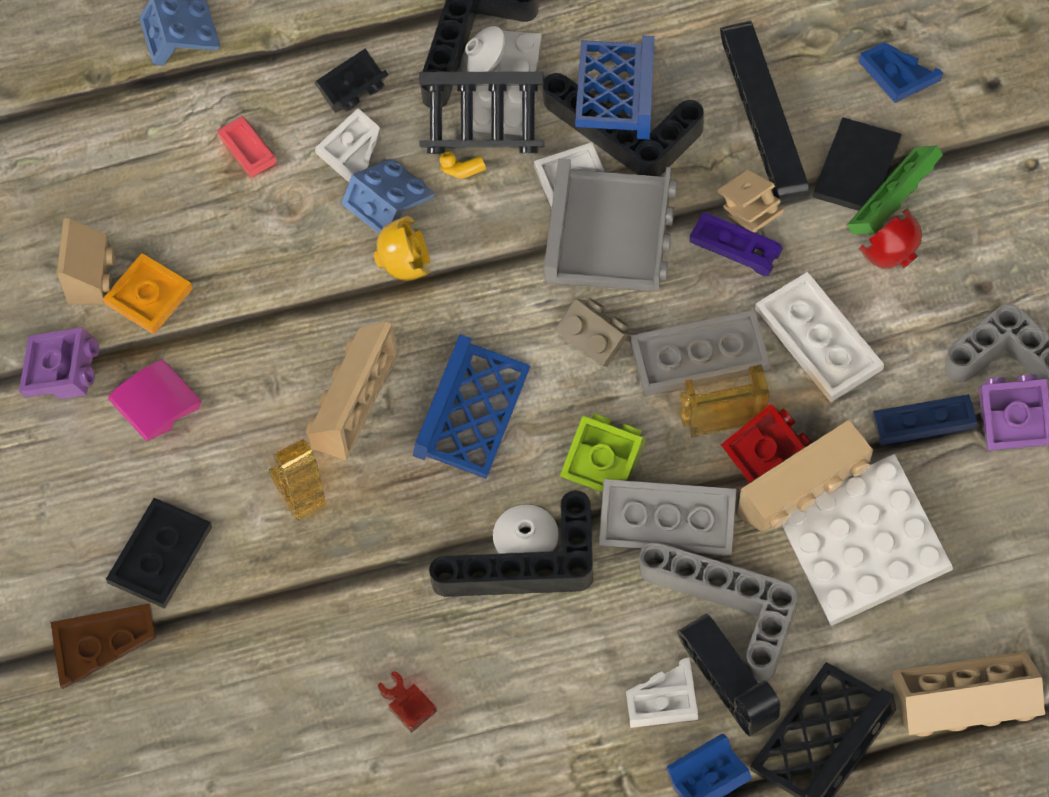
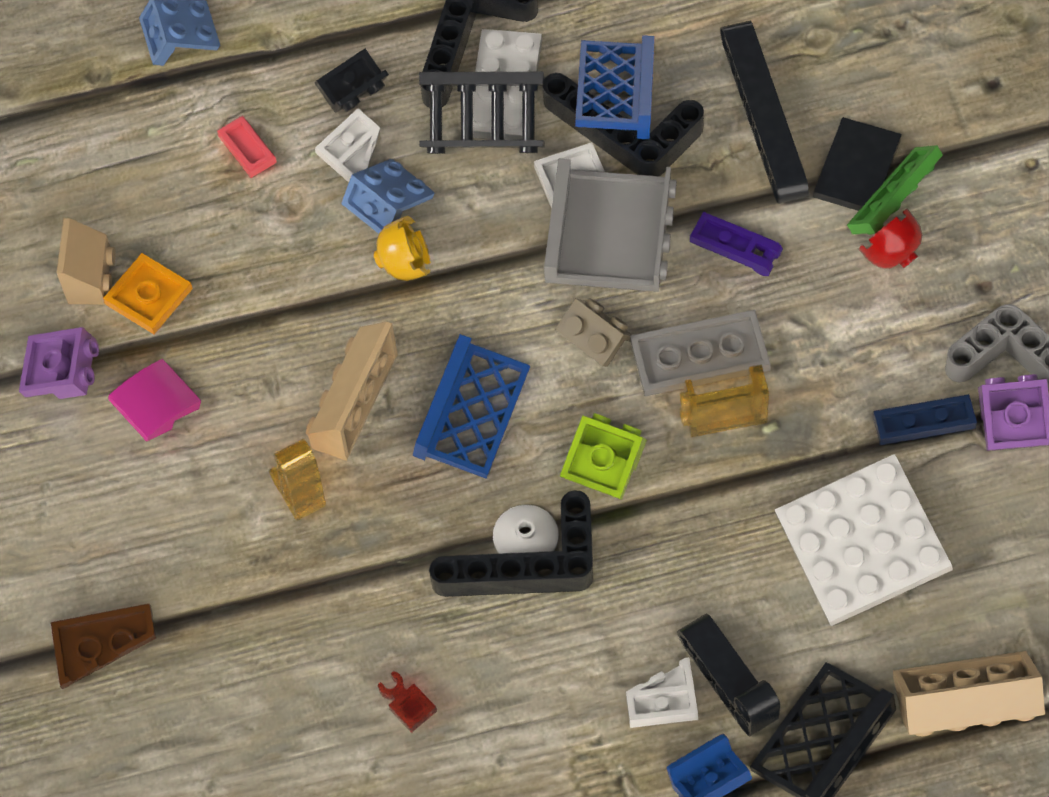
black tile [106,498,212,609] -> none
yellow arm [439,152,486,179] -> none
white dish [460,26,506,72] -> none
light grey plate [599,479,736,556] -> none
light grey beam [639,542,797,682] -> none
tan piece [717,170,784,233] -> none
red plate [720,404,812,483] -> none
tan slope [737,420,873,532] -> none
white plate [755,272,884,402] -> none
blue wing [858,42,943,103] -> none

